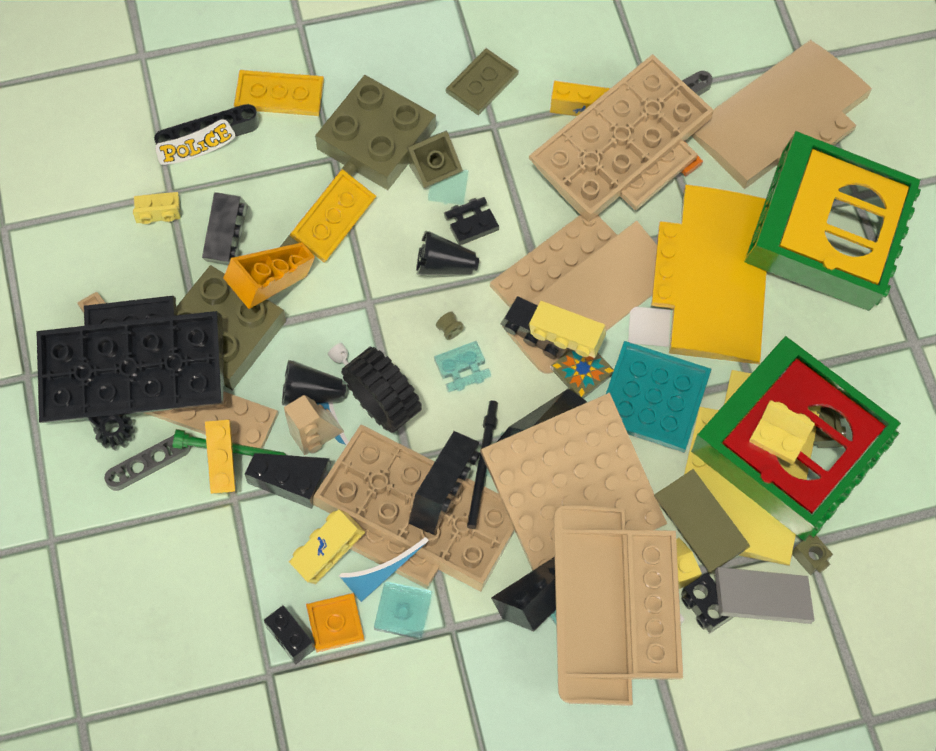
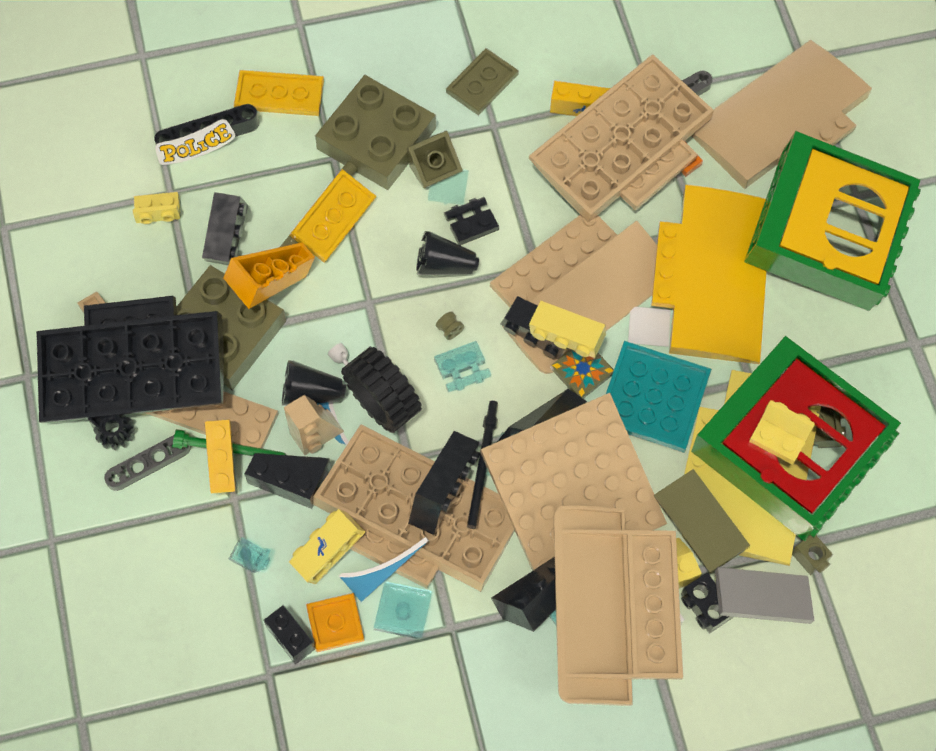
none -> clear light blue bracket [229,537,271,573]

